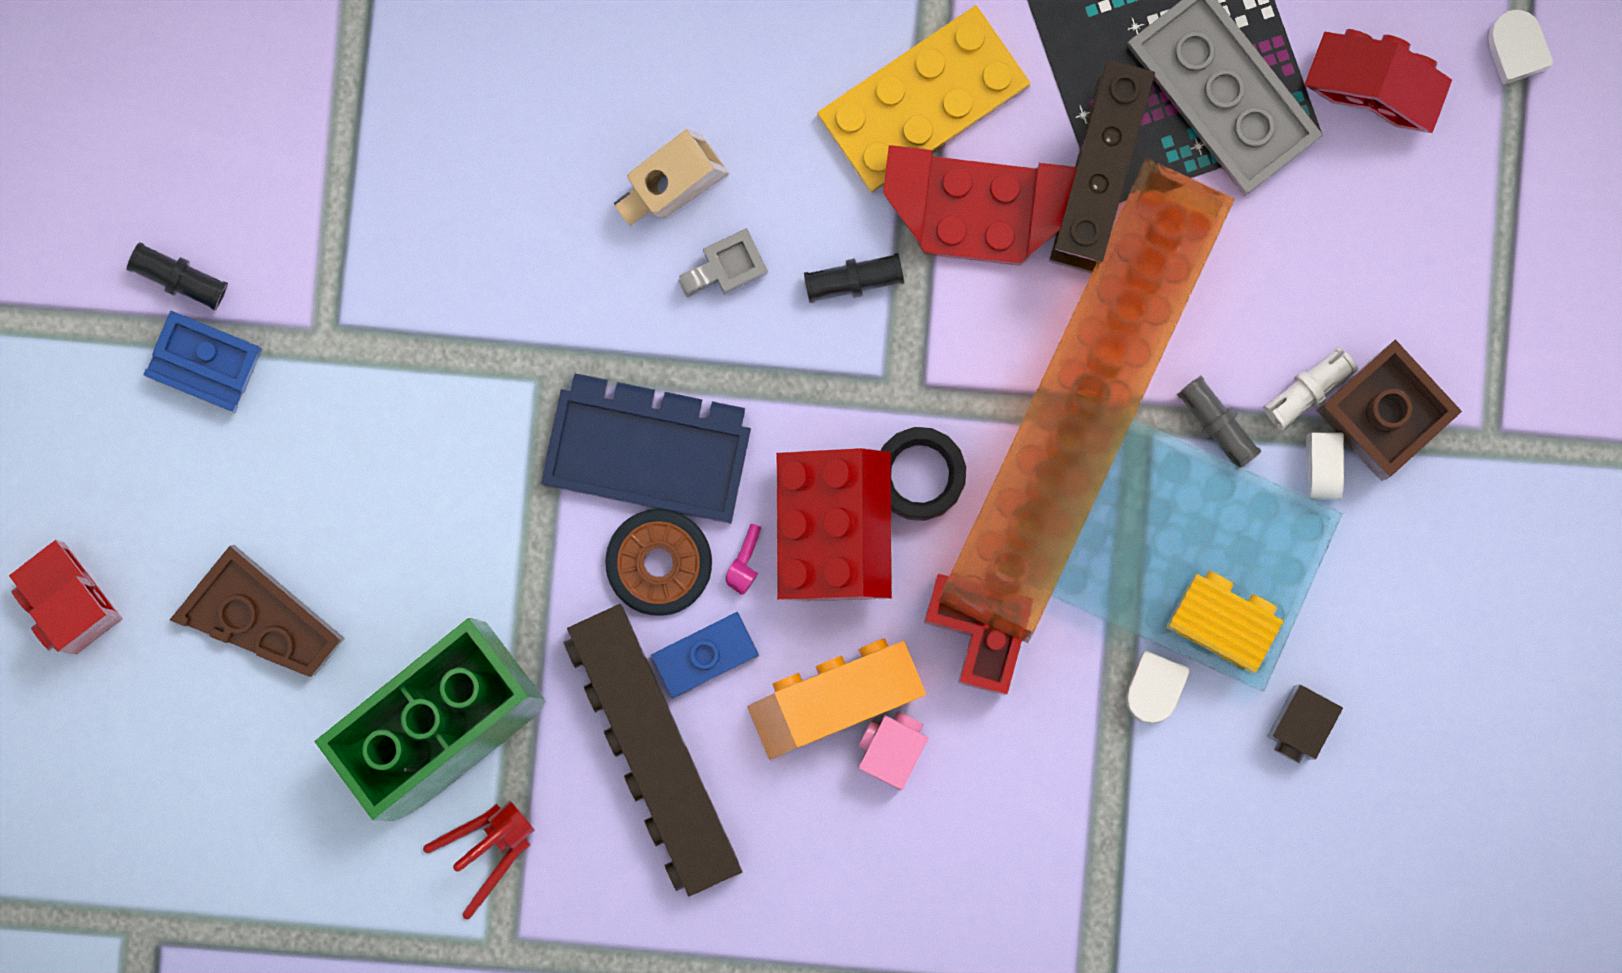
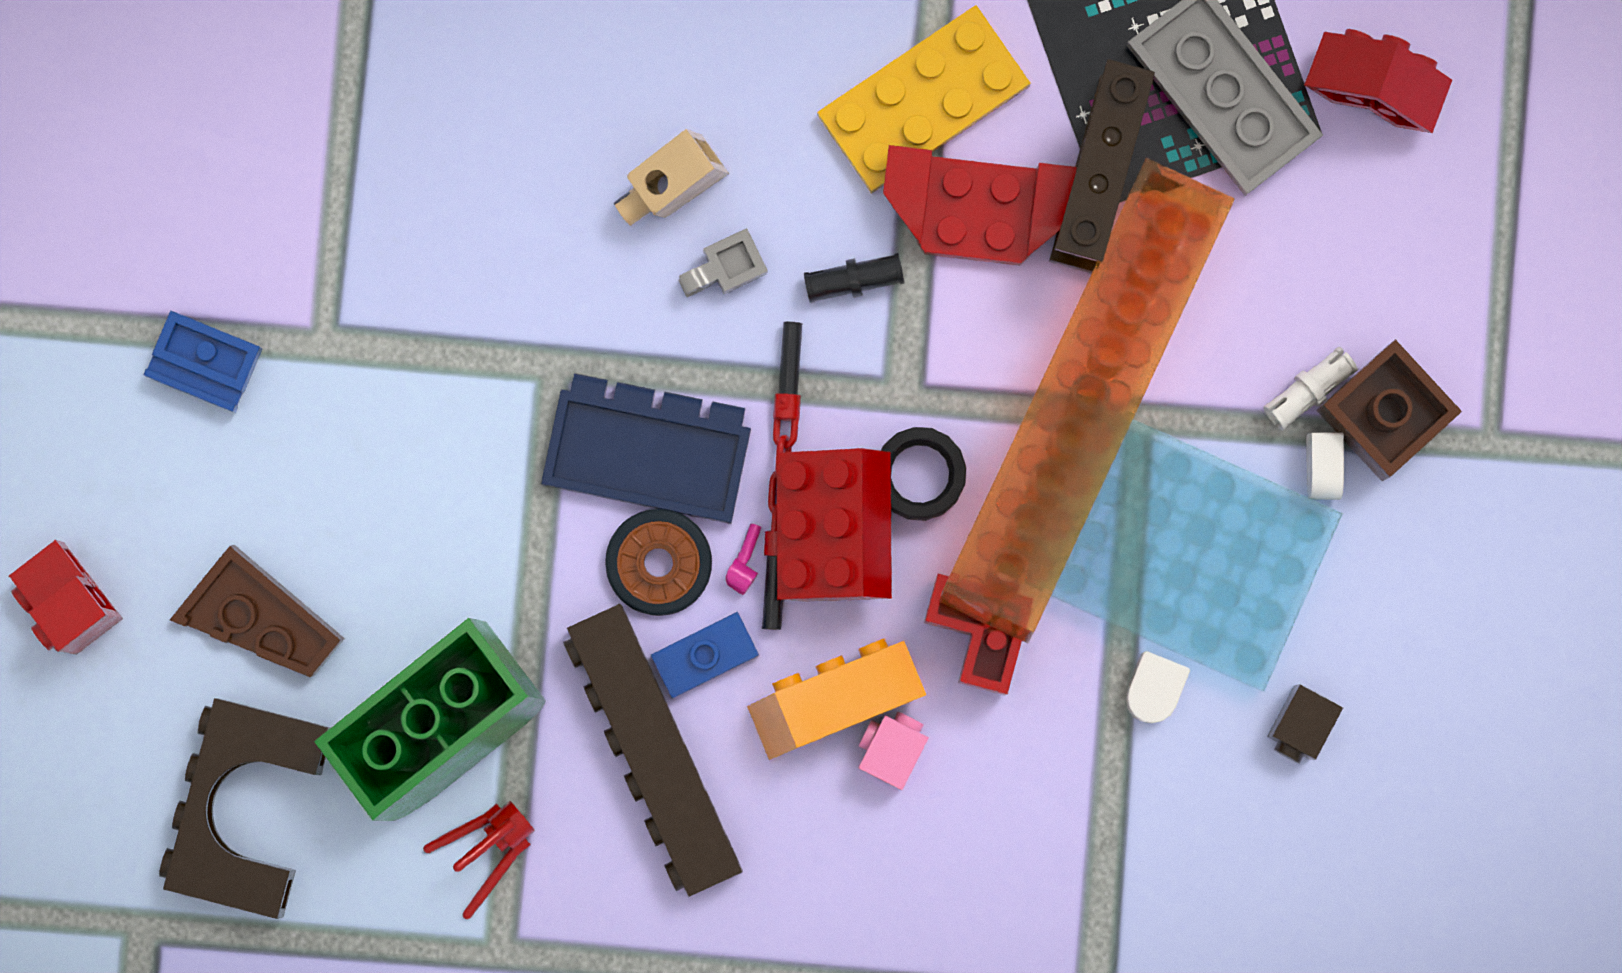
black pin [126,242,228,311] -> none
yellow brick [1166,571,1284,674] -> none
dark grey pin [1177,375,1261,470] -> none
white piece [1487,10,1553,85] -> none
none -> dark brown arch [159,698,331,919]
none -> piece [762,321,803,630]

